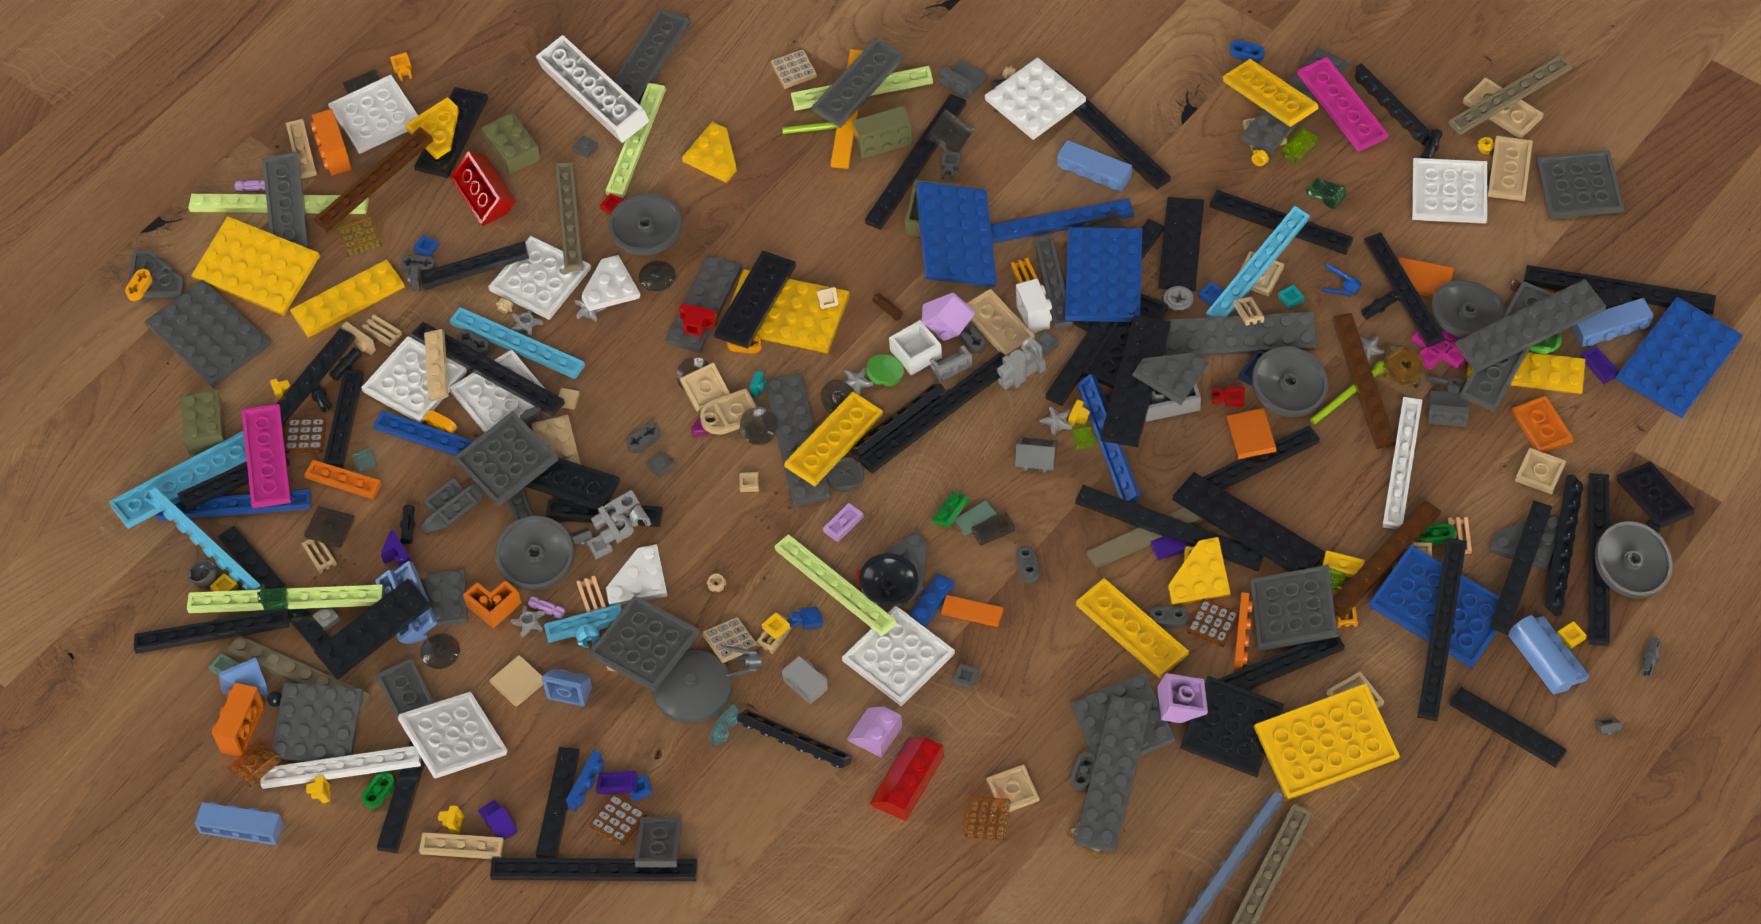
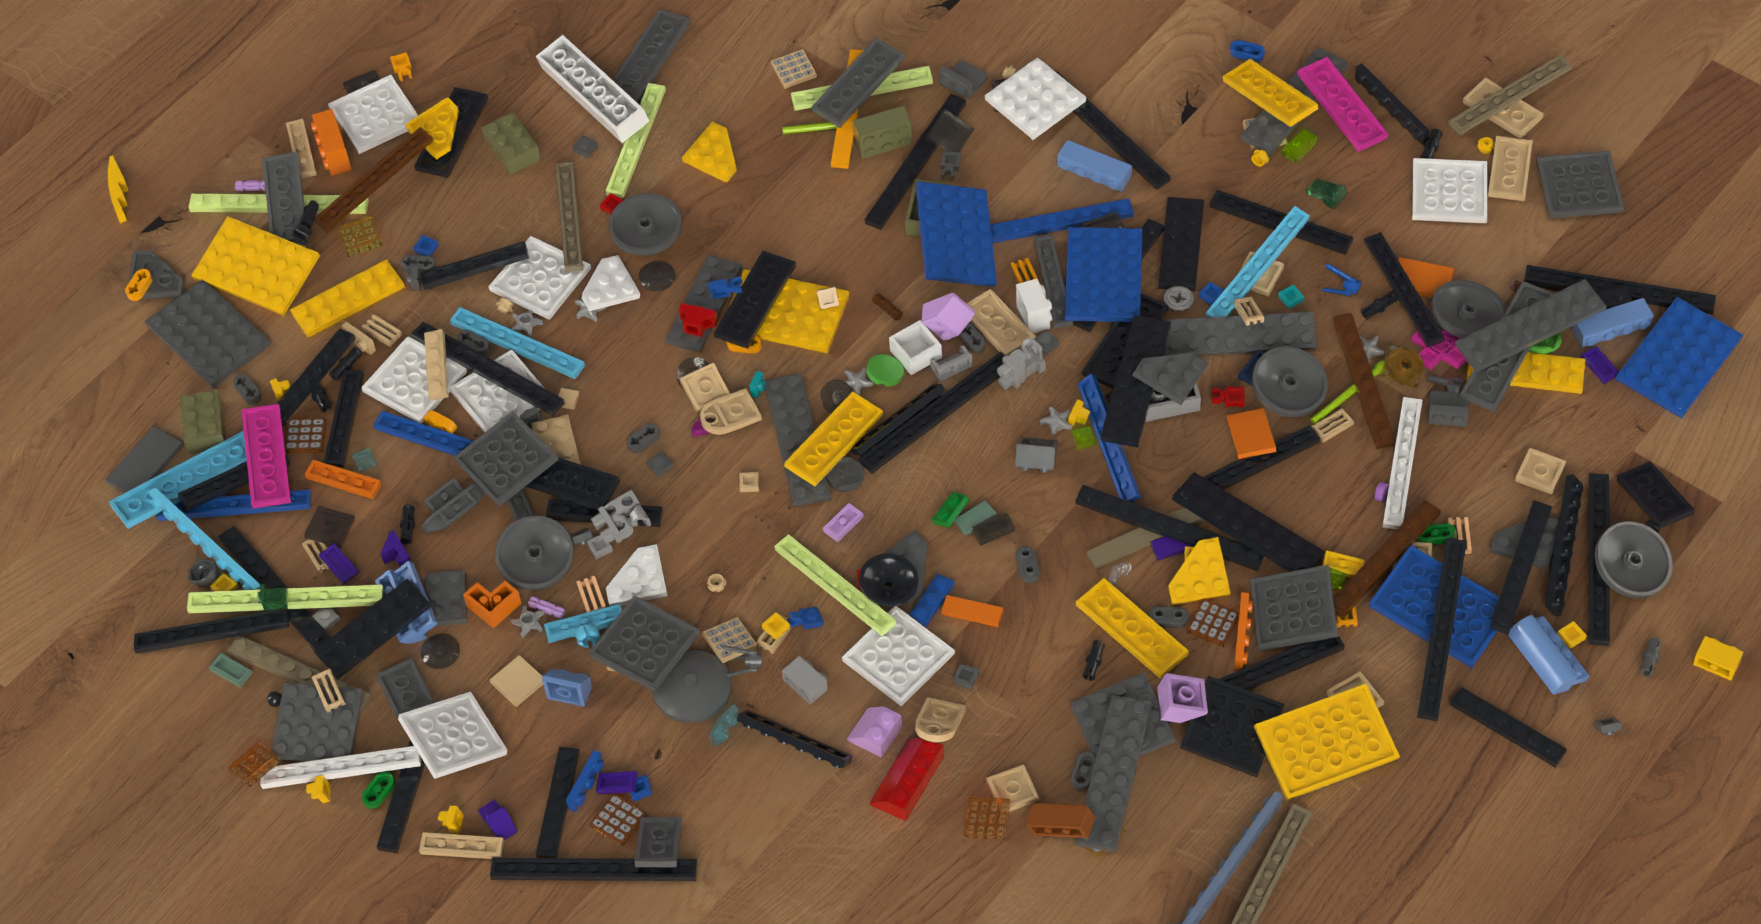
medium blue brick [195,802,283,845] -> none
orange brick [212,683,265,758] -> none
medium blue slope [218,658,268,698] -> none
red slope [450,151,516,226] -> none
clear smoke dish [740,407,778,445] -> none
black plate [1046,321,1115,406] -> none
orange tile [1511,395,1574,453] -> none
none -> dark grey tile [105,426,184,493]
none -> yellow slope [108,155,129,223]
none -> dark grey beam [233,374,261,405]
none -> black piece [290,200,319,245]
none -> tan tile [312,668,346,713]
none -> dark purple tile [319,543,359,585]
none -> blue plate [708,276,743,299]
none -> tan plate [915,697,966,742]
none -> dark orange brick [1026,802,1095,838]
none -> black pin [1082,640,1105,681]
none -> clear arm [1107,563,1132,586]
none -> tan tile [1312,408,1354,443]
none -> medium lavender tile [1375,482,1389,502]
none -> yellow brick [1693,636,1743,681]

